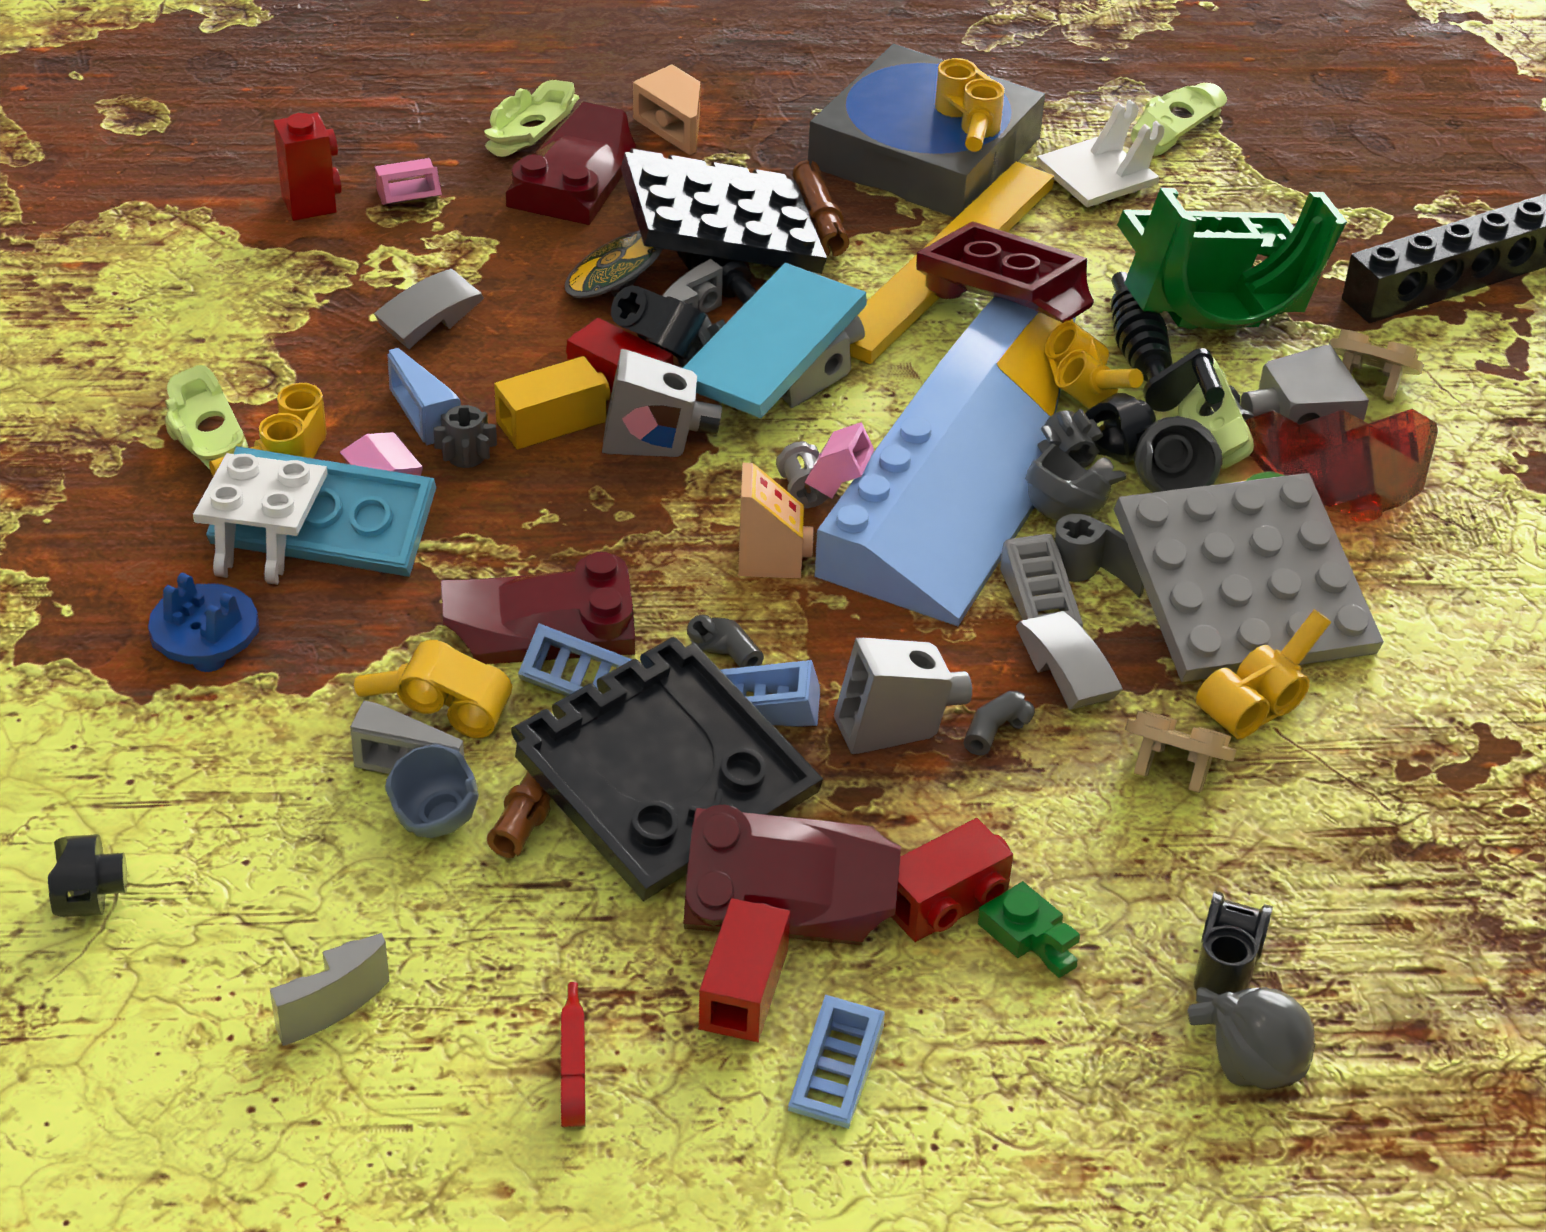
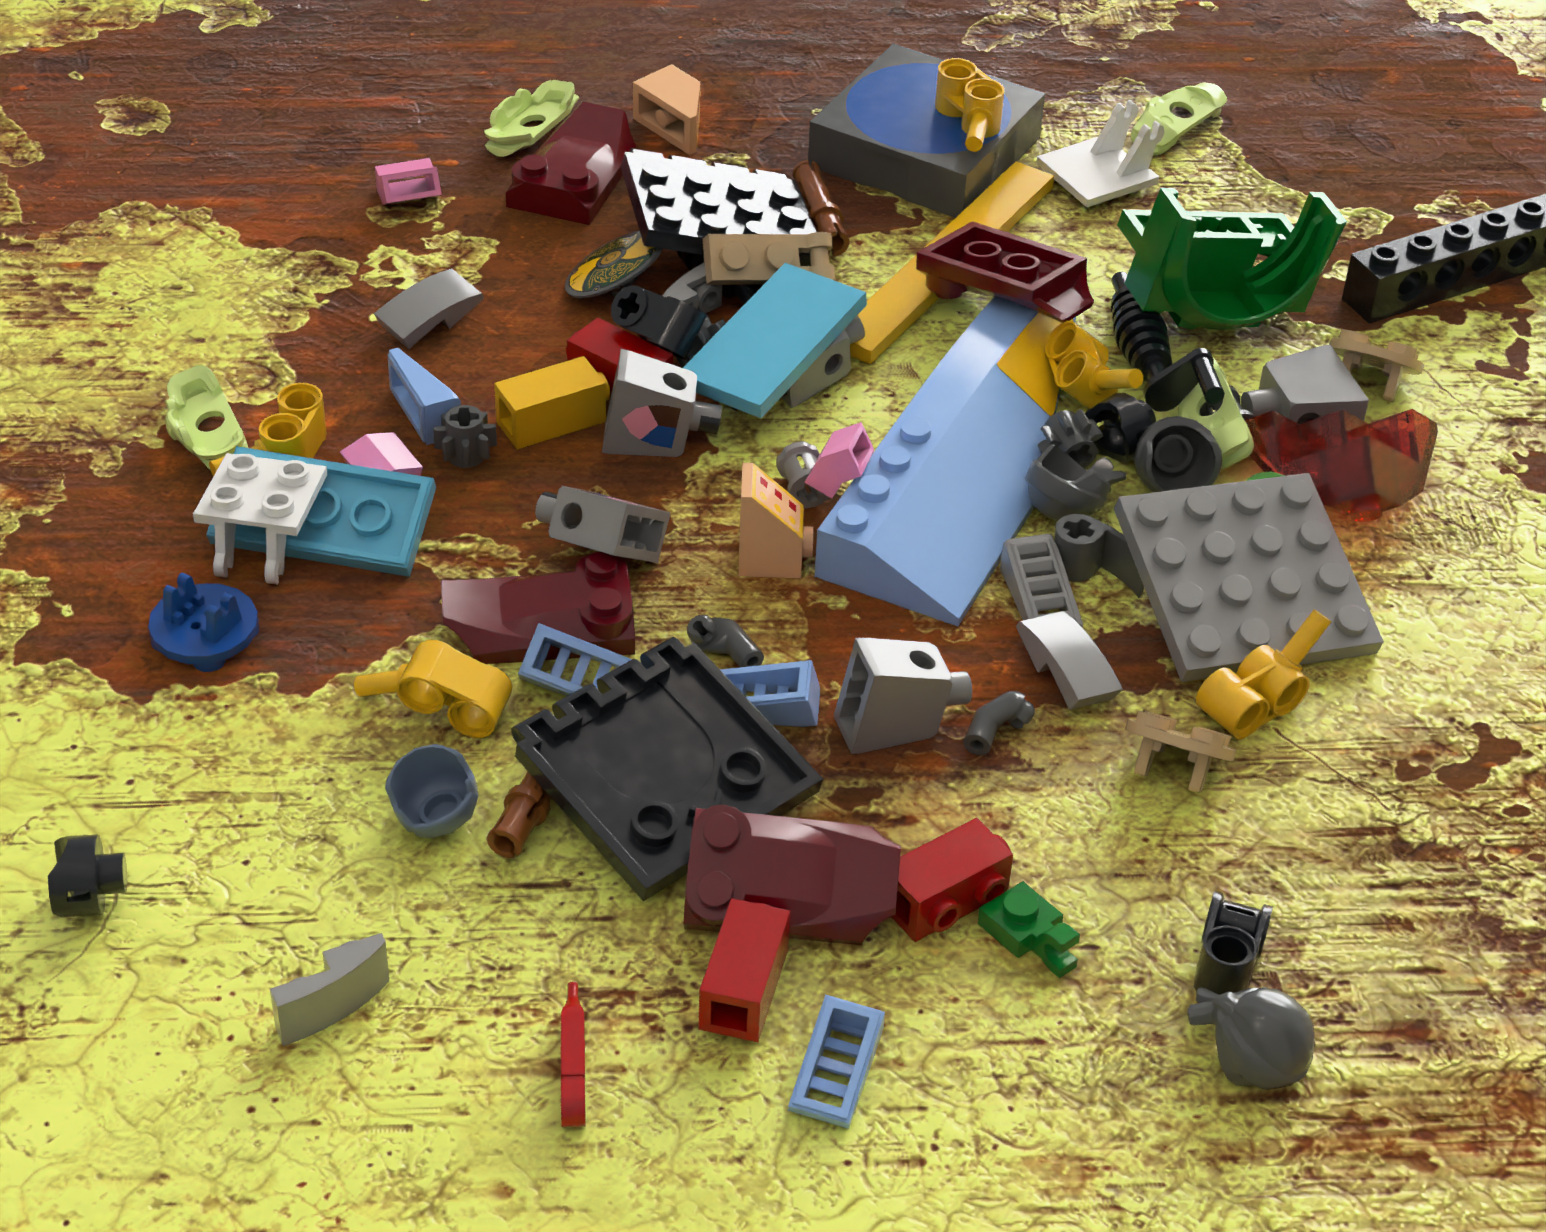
red brick [273,112,342,221] -> none
light grey slope [350,700,464,774] -> none
none -> light grey torso [535,485,670,563]
none -> tan plate [703,232,836,285]

